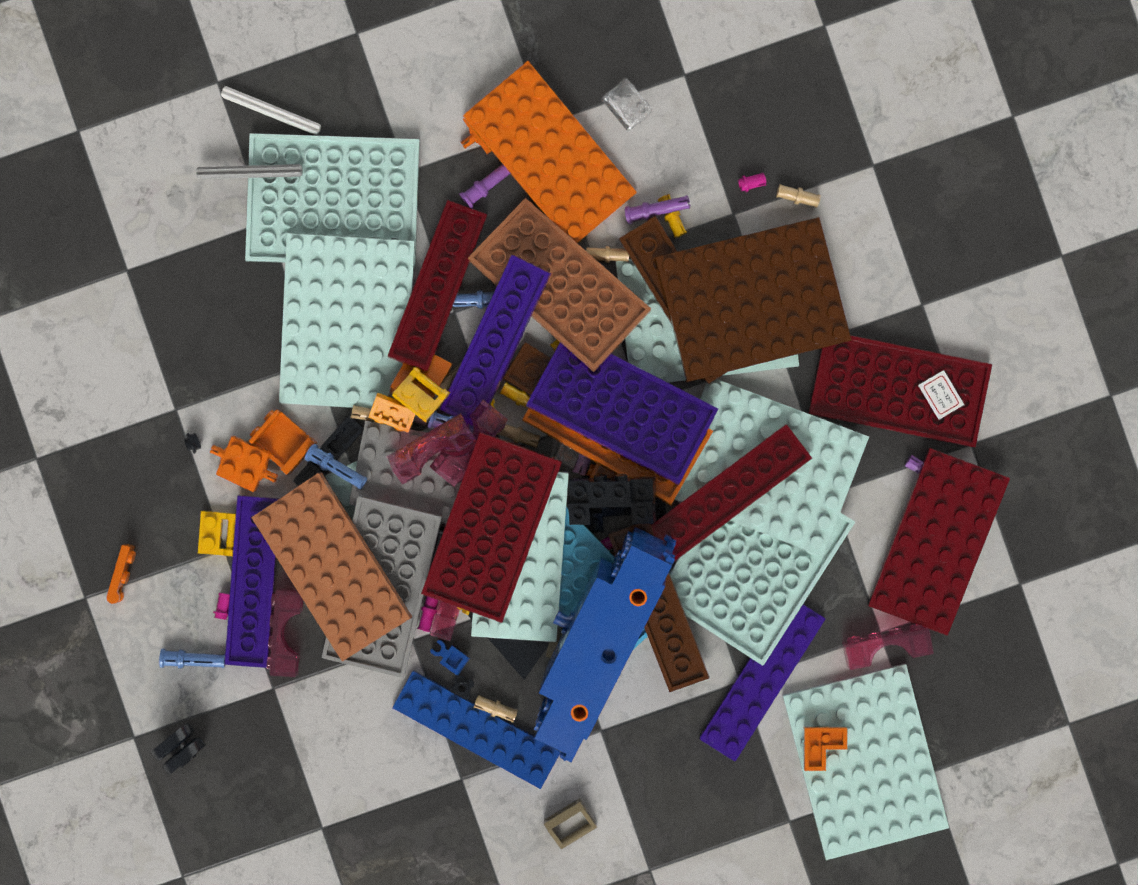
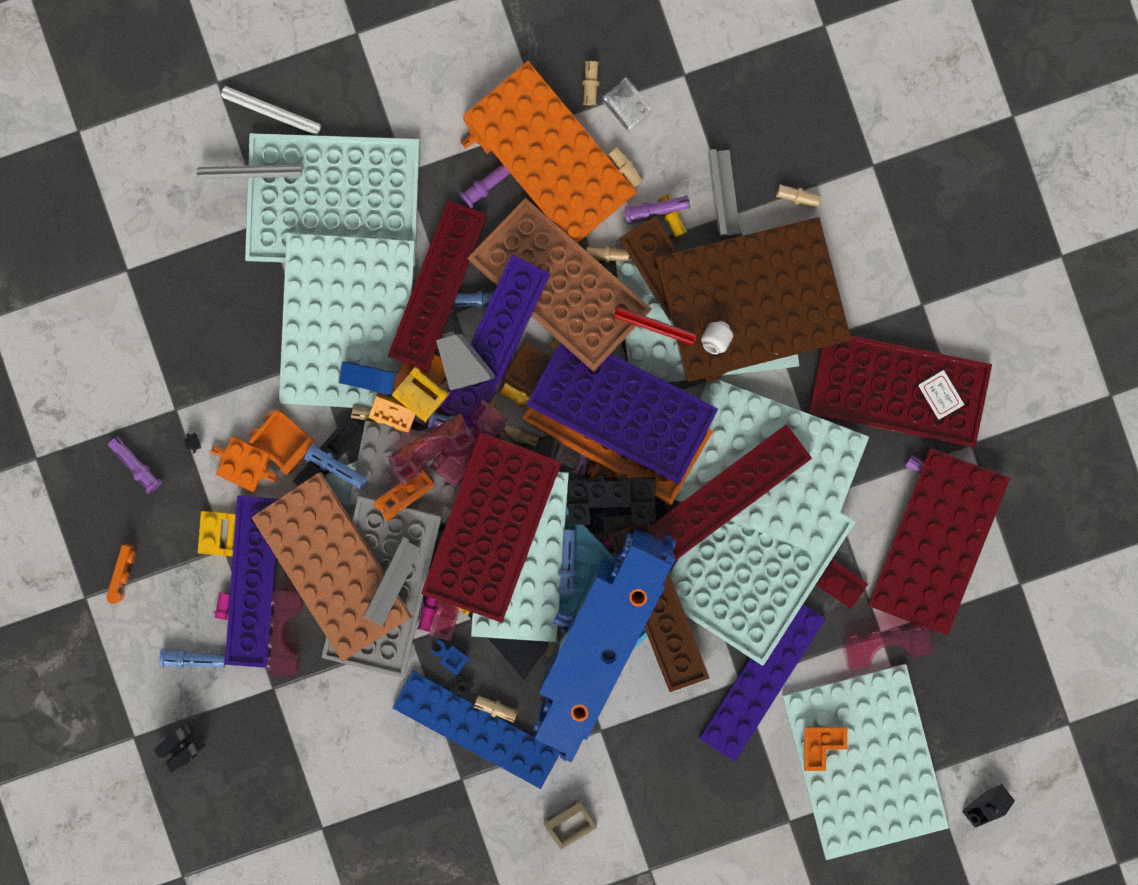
dark pink pin [738,172,767,192] -> none
none -> medium lavender pin [108,437,162,494]
none -> blue beam [338,362,396,394]
none -> light grey fence [363,537,421,626]
none -> orange plate [373,469,434,521]
none -> light grey slope [436,331,495,390]
none -> medium blue pin [557,528,577,595]
none -> tan pin [582,61,599,106]
none -> tan pin [608,146,644,188]
none -> red axle [614,307,697,345]
none -> white head [701,321,733,354]
none -> light grey fence [708,149,740,237]
none -> dark red plate [815,560,869,609]
none -> black slope [962,784,1015,828]

